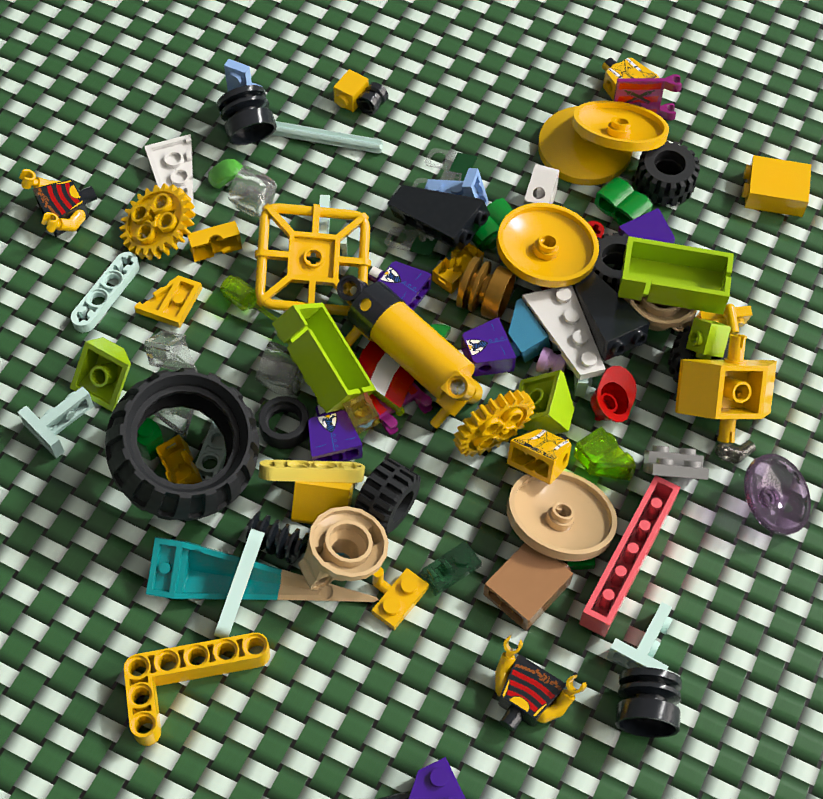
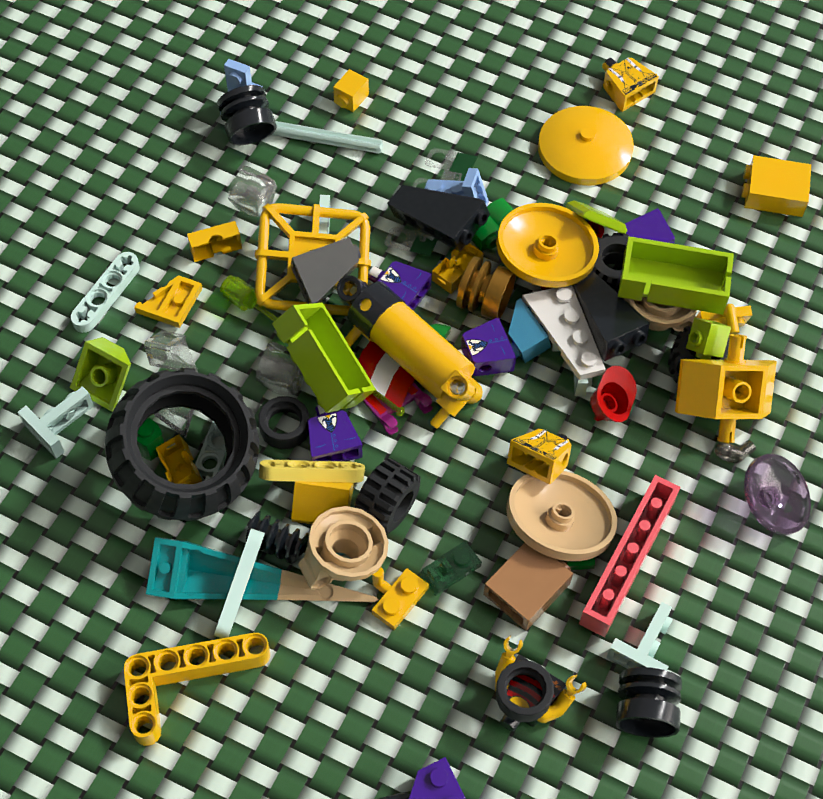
torso [19,169,97,237] -> none
yellow gear [119,183,196,260] -> none
white wing [144,134,194,219] -> none
bright green hair [208,159,250,189] -> none
clear yellow brick [343,392,380,434] -> none
black wheel [356,82,389,115] -> none
yellow gear [453,390,536,457] -> none
lime slope [518,370,574,434] -> none
white torso [523,164,559,205] -> none
lavender wheel [536,347,567,373] -> none
yellow dish [572,101,669,152] -> none
clear neon green slope [573,426,636,480] -> none
green brick [594,177,653,226] -> none
magenta flag [614,74,682,120] -> none
black tyre [635,141,700,206] -> none
light grey plate [643,445,709,480] -> none
none -> dark grey slope [290,237,361,304]
none -> black tyre [496,660,554,722]
none -> lime tile [566,200,627,234]

